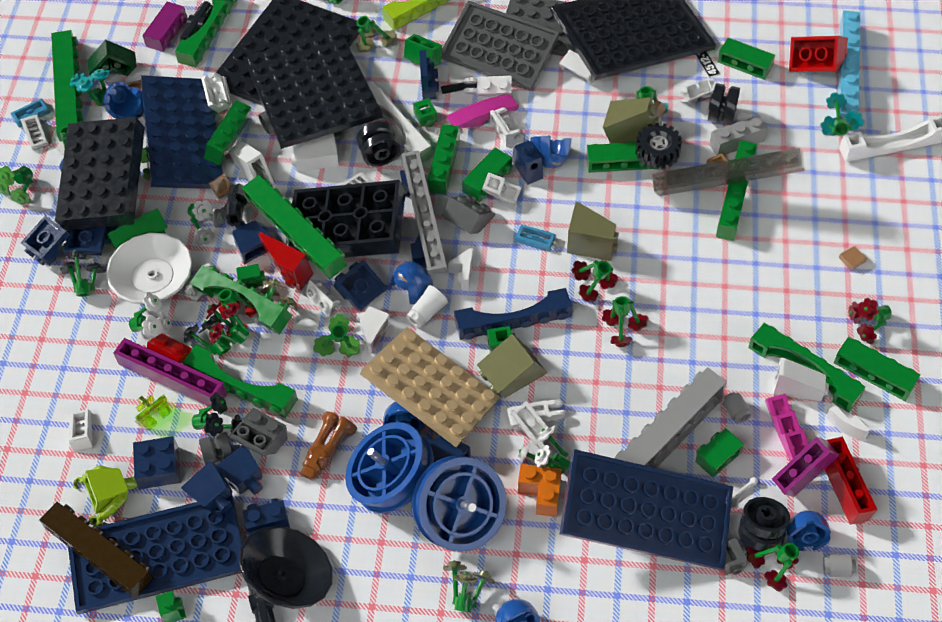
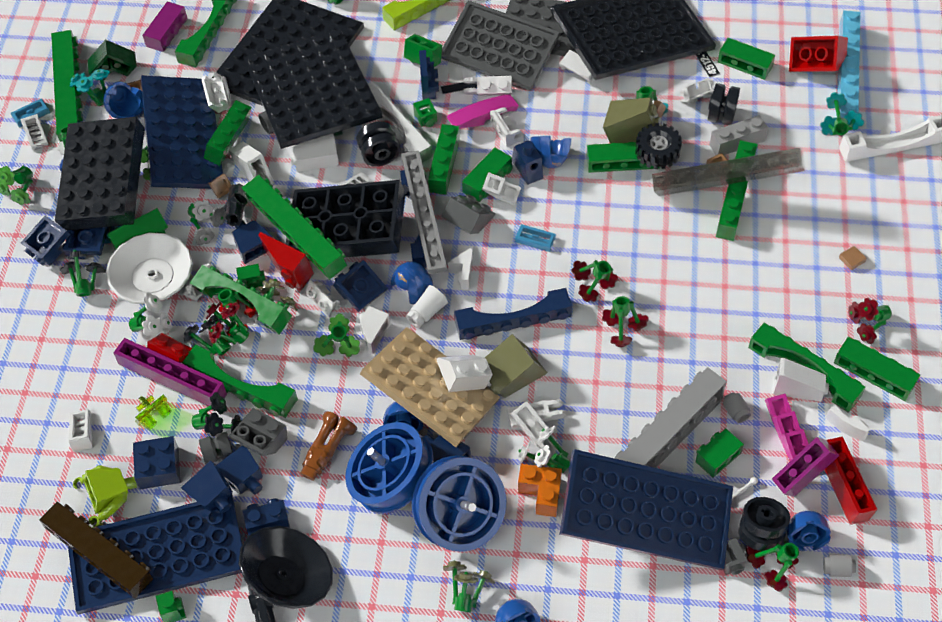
black piece [180,1,213,40] -> none
plant [356,16,397,52] -> none
green brick [487,326,515,353] -> none
olive slope [567,202,619,261] -> none
none -> white slope [437,355,493,392]

